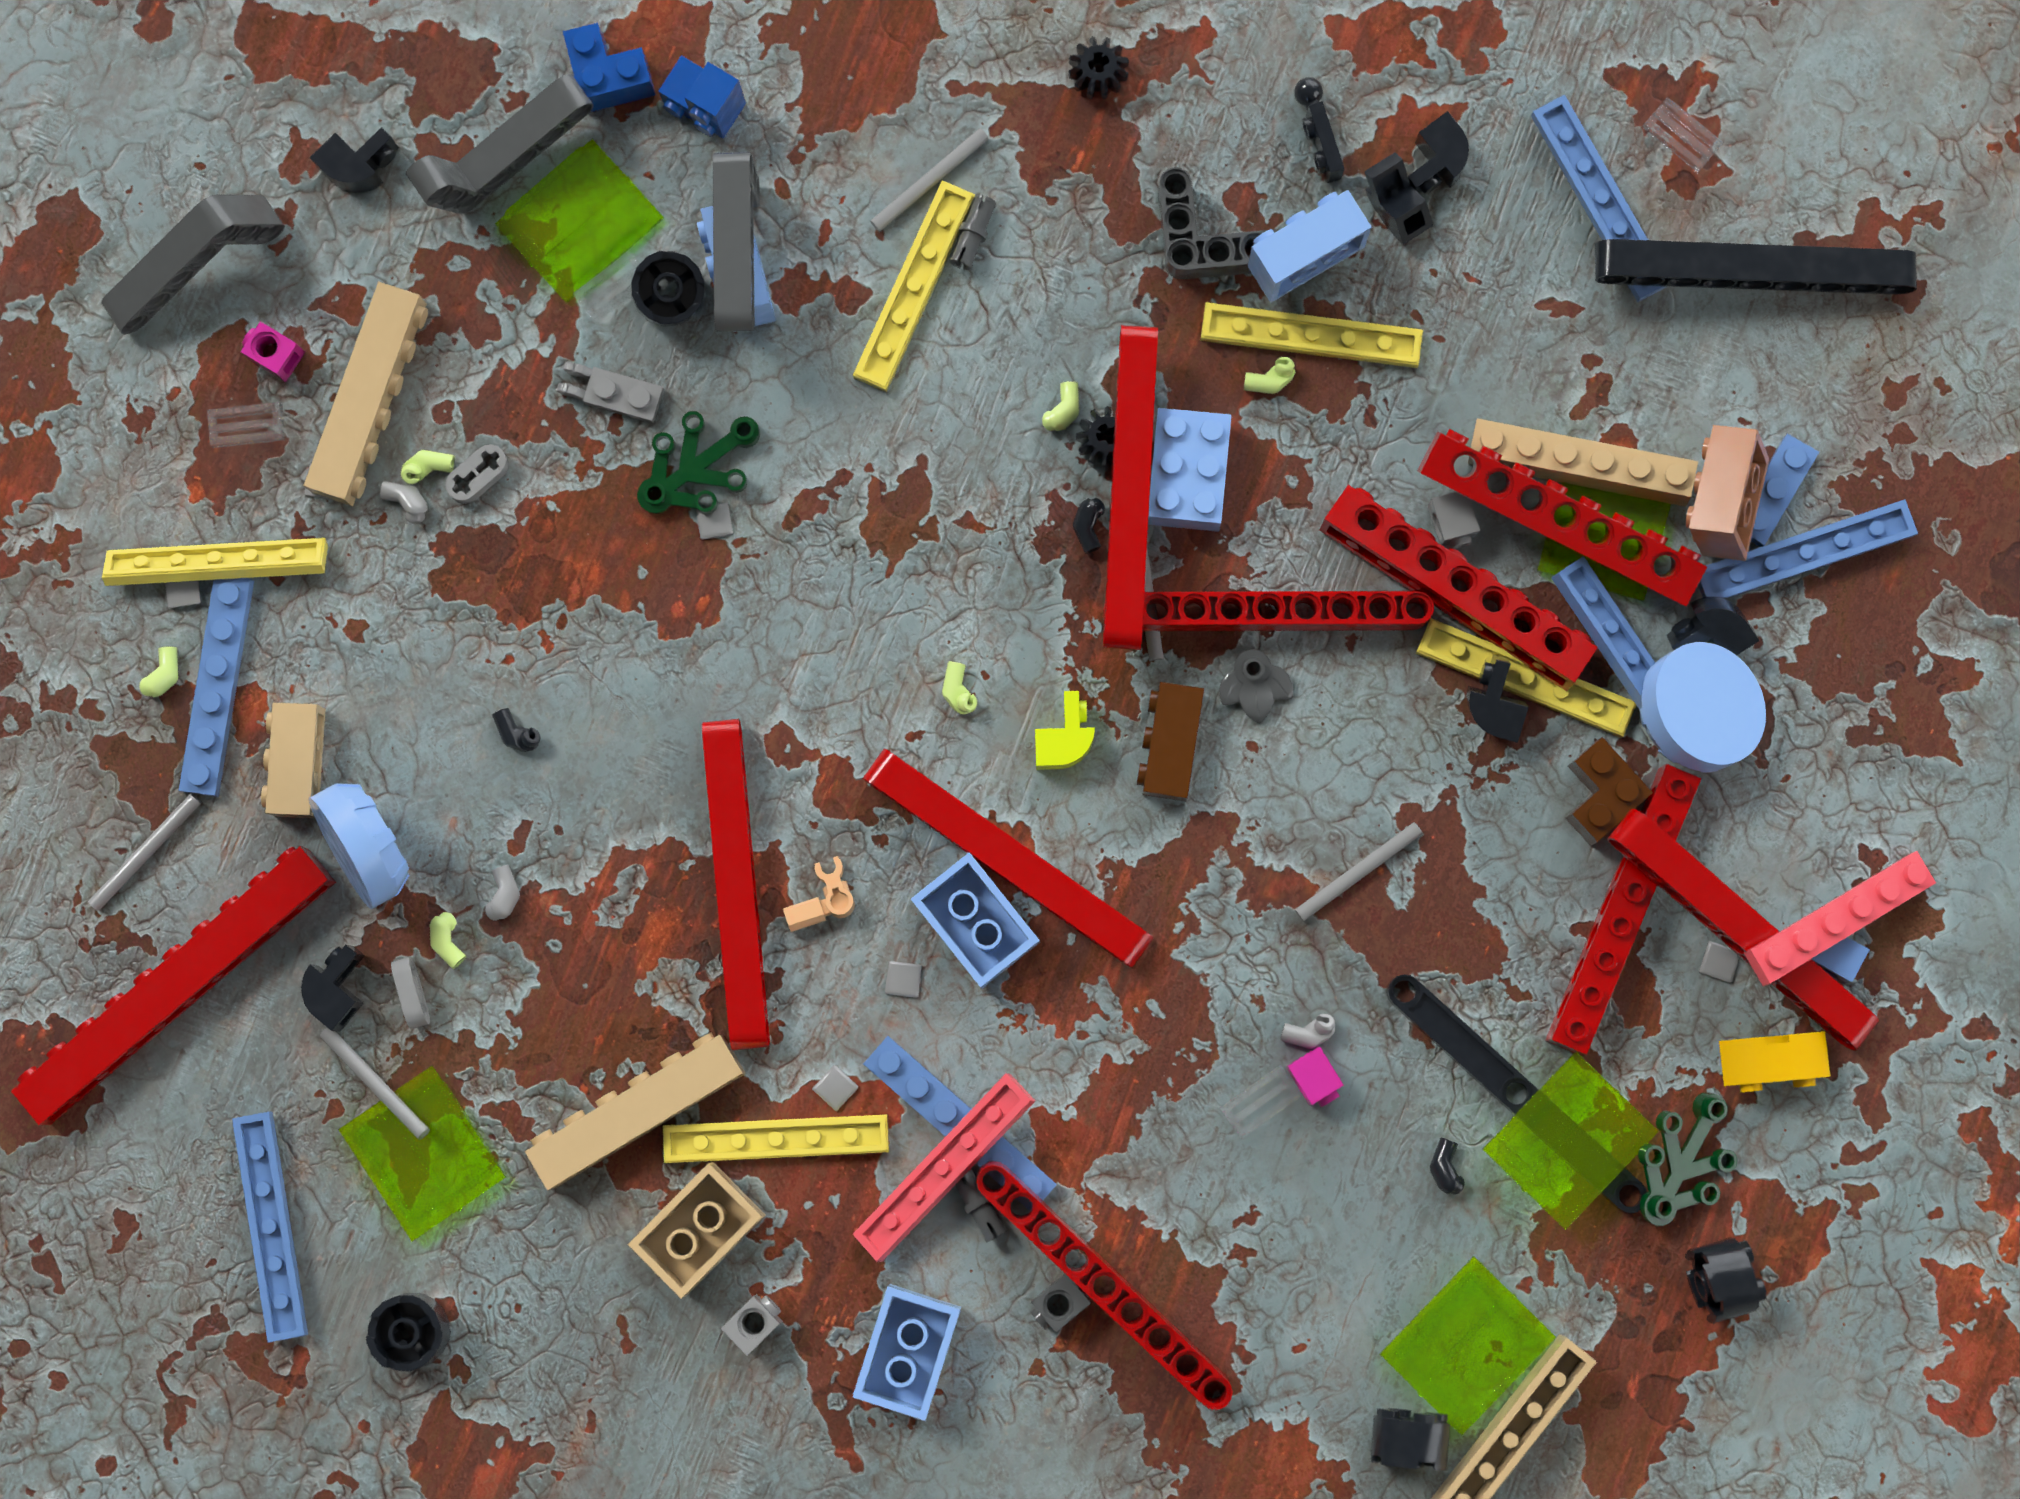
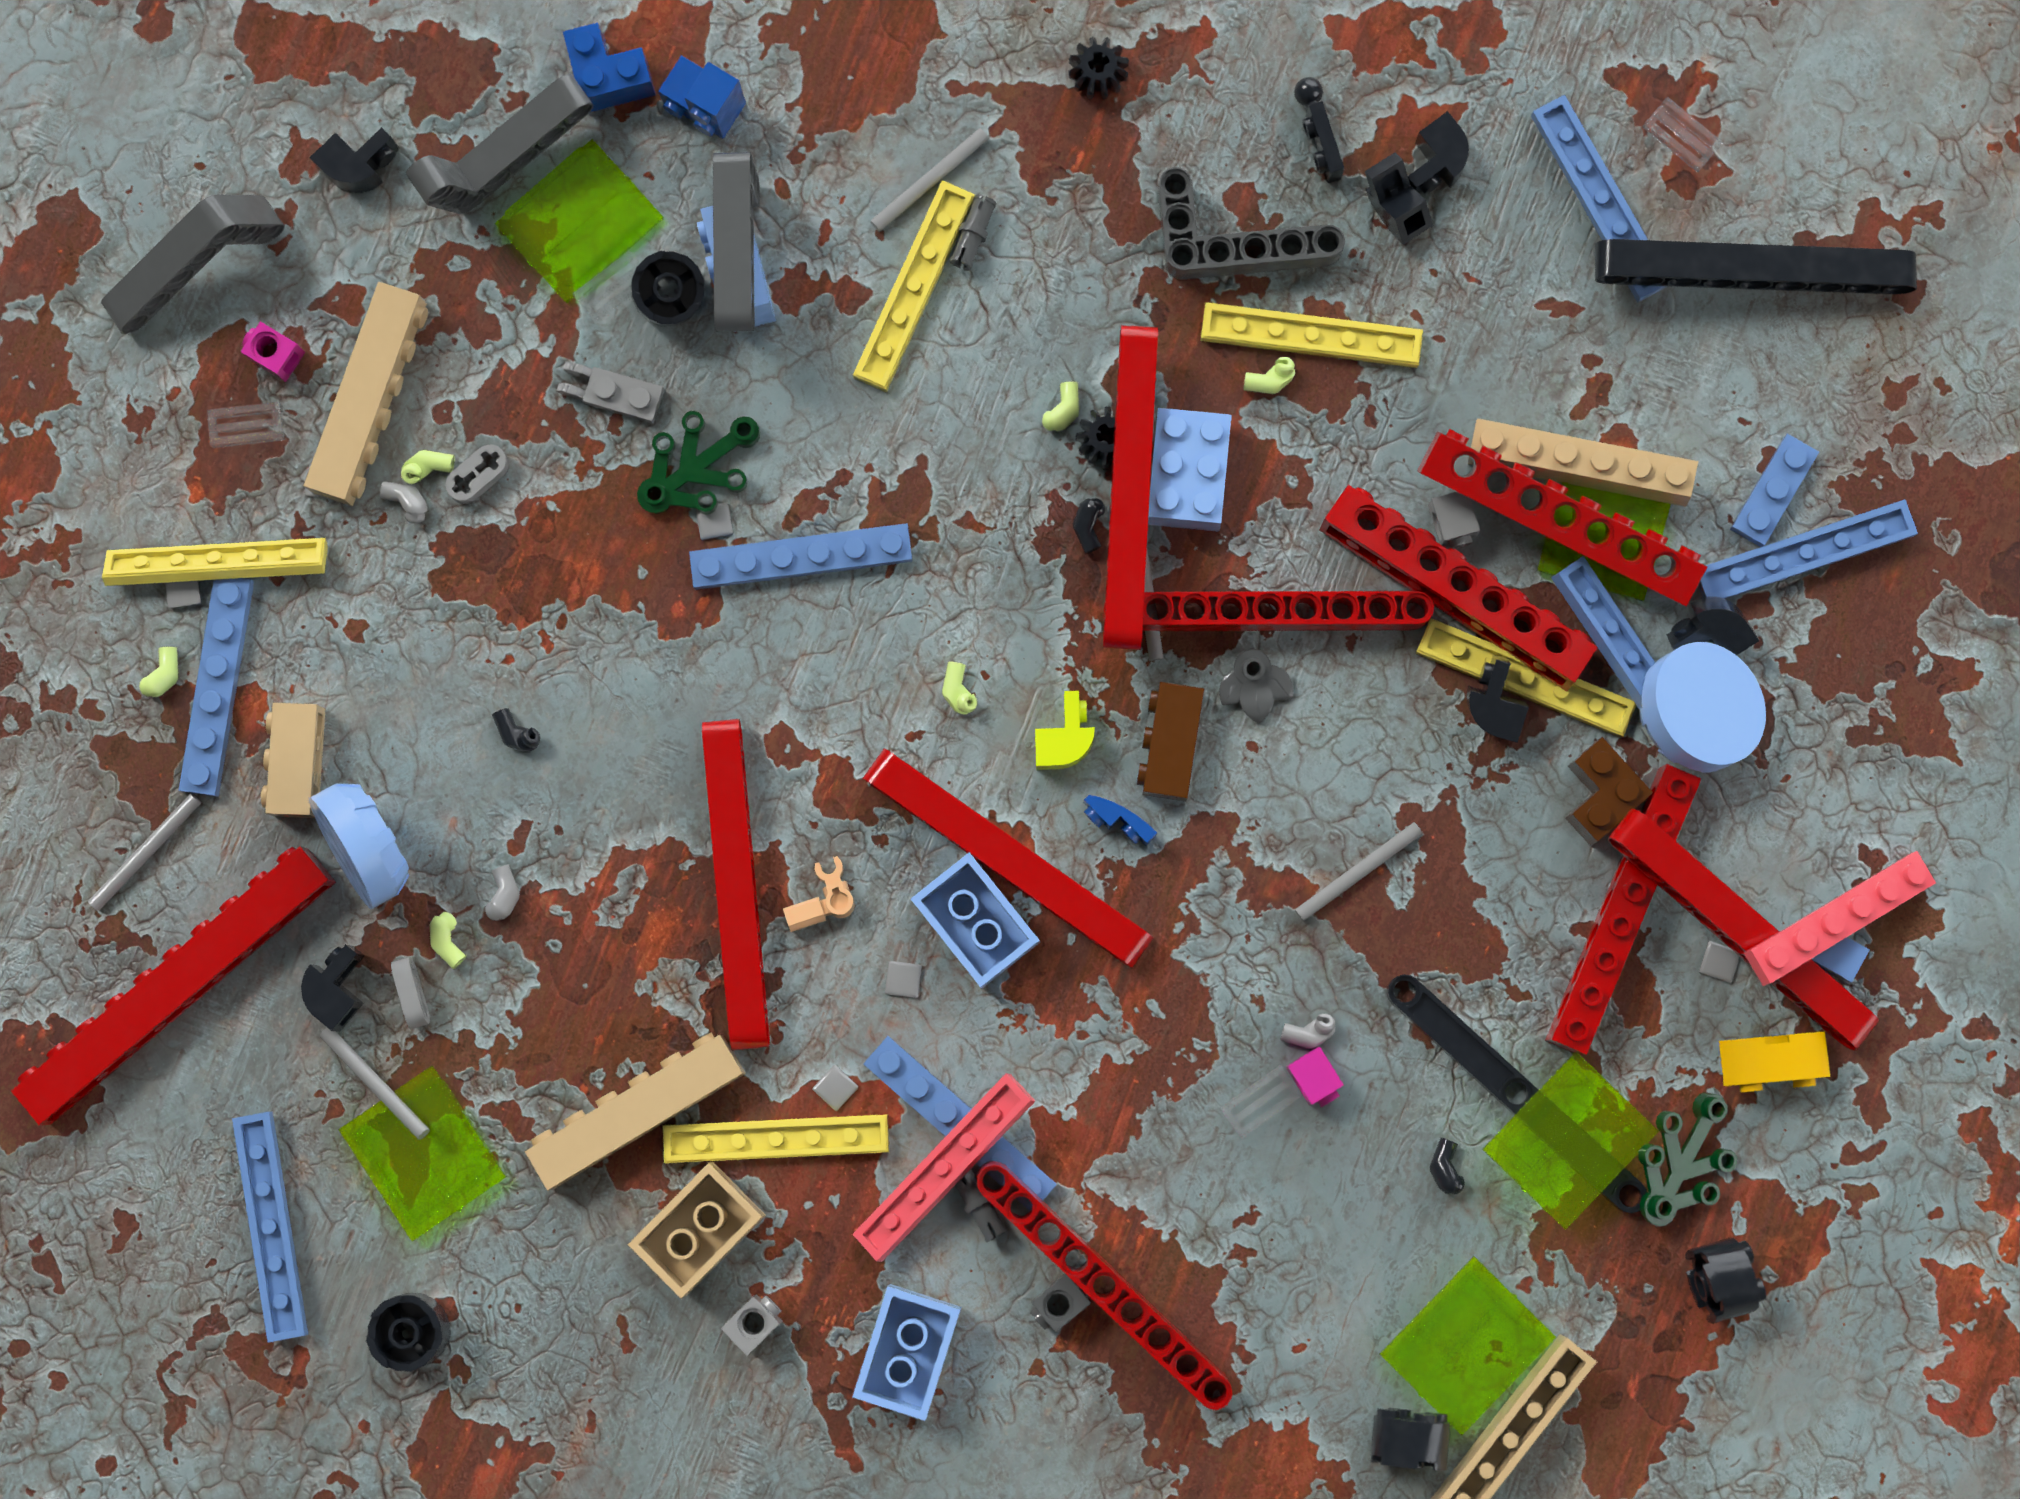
light blue brick [1248,190,1372,303] -> none
brick [1686,425,1769,561] -> none
none -> medium blue plate [689,523,913,590]
none -> blue slope [1084,795,1157,846]

